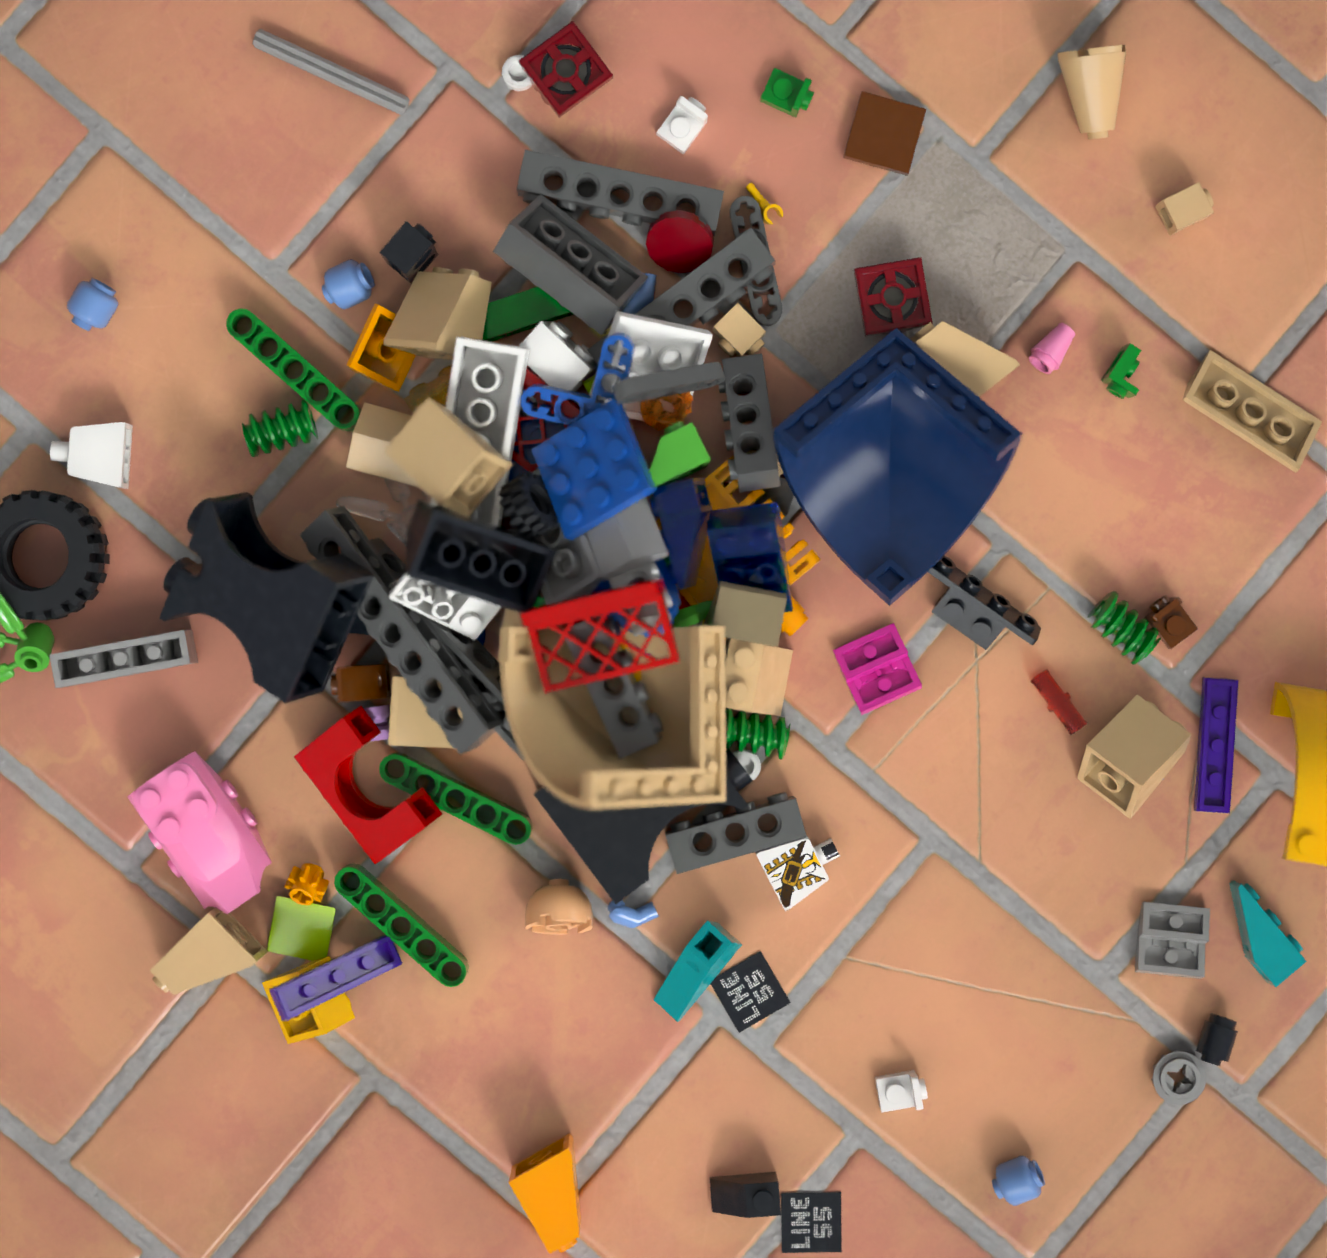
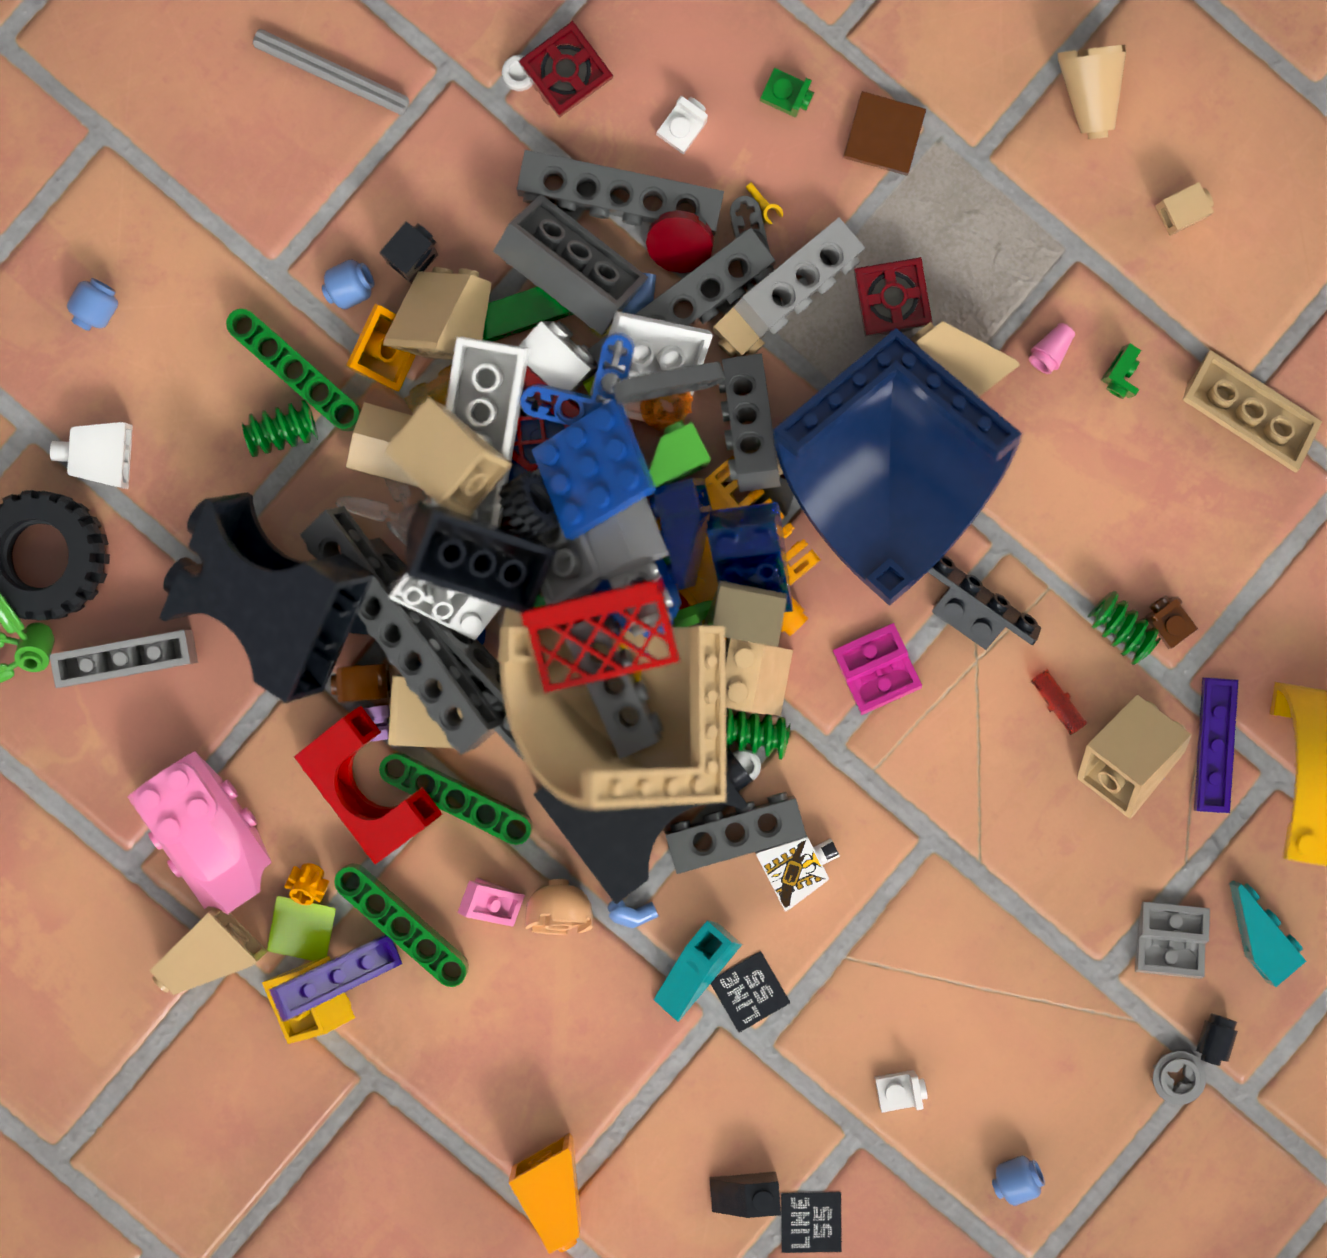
none -> bright pink slope [457,878,525,927]
none -> light grey brick [734,218,865,338]

